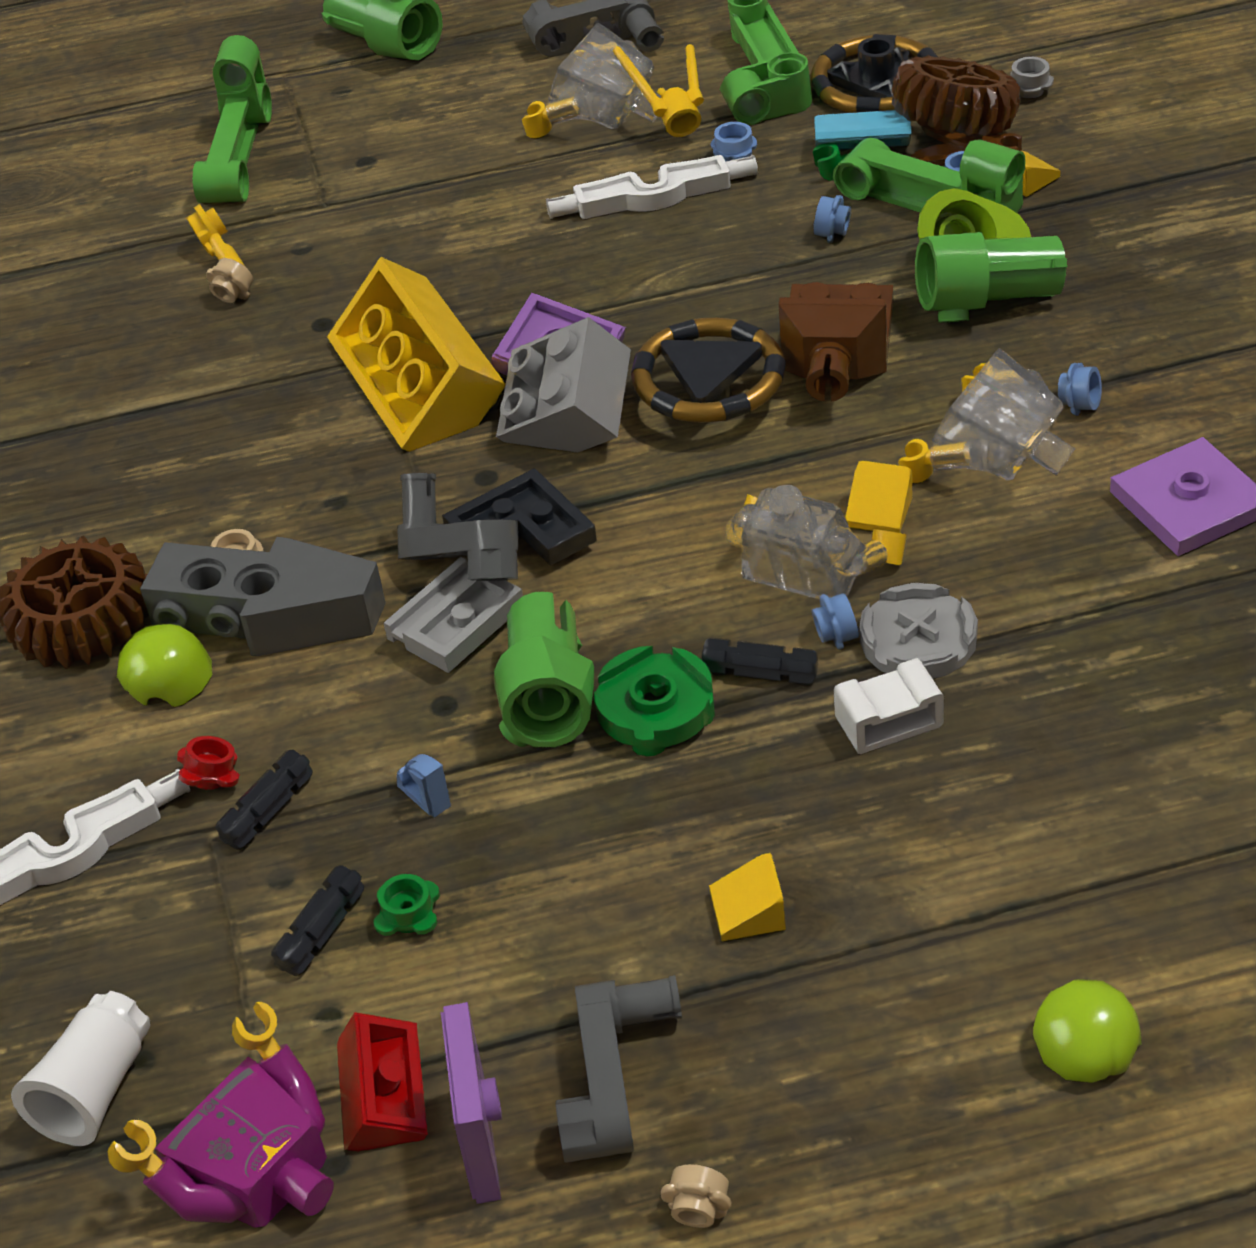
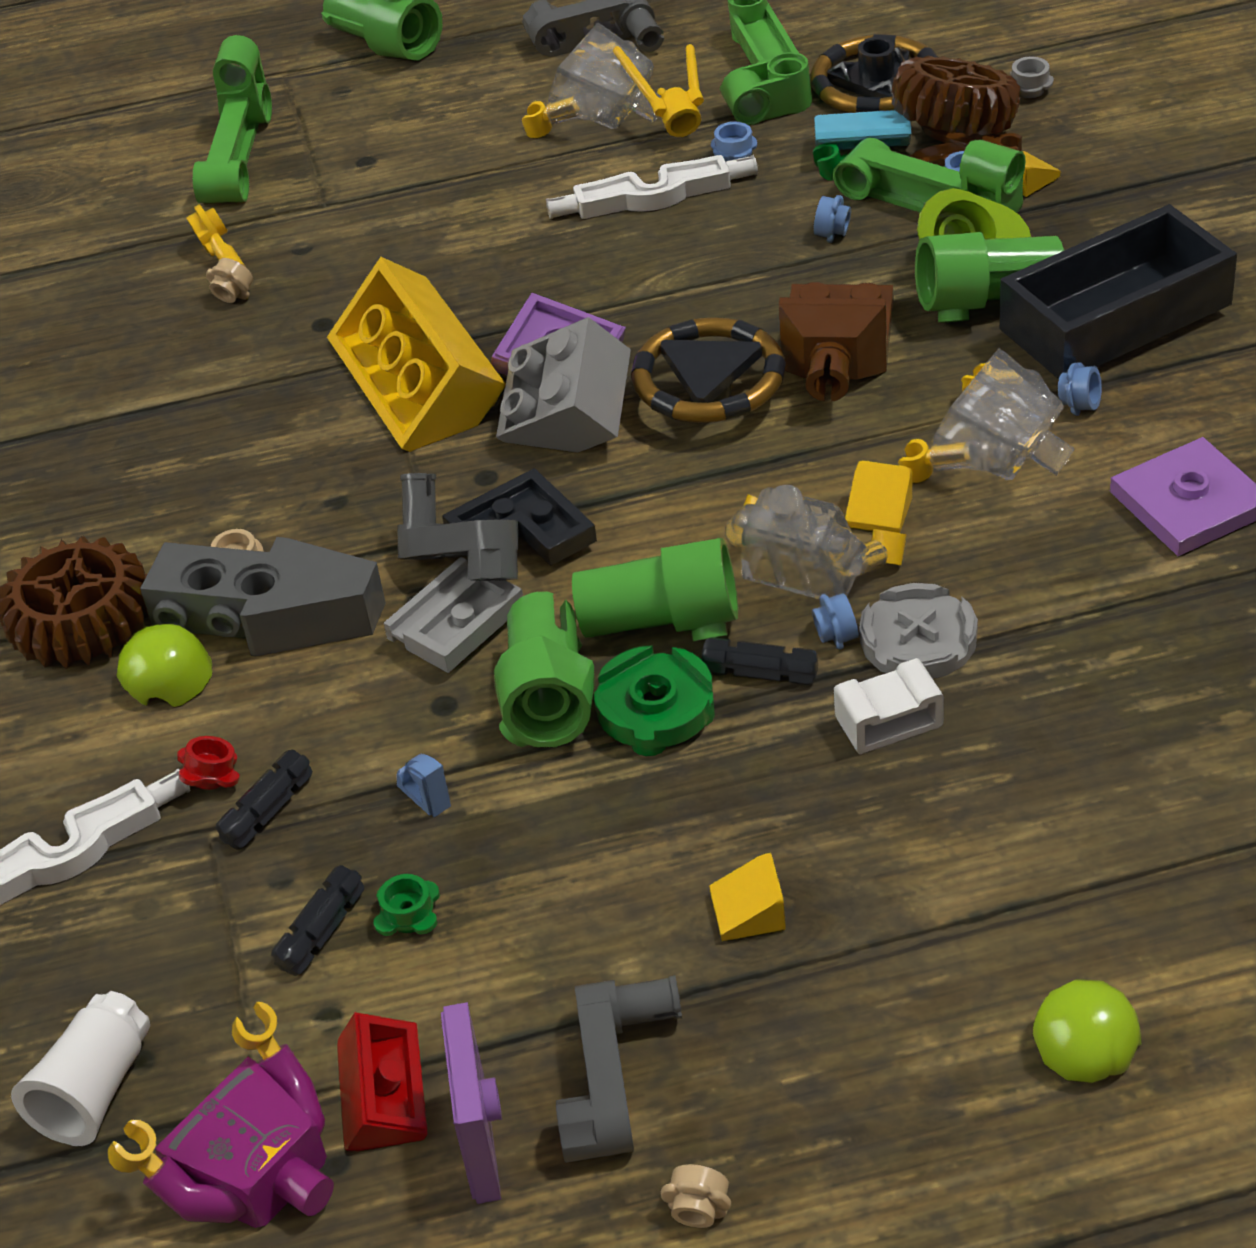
none -> bright green piece [572,538,738,641]
none -> black piece [999,204,1237,379]

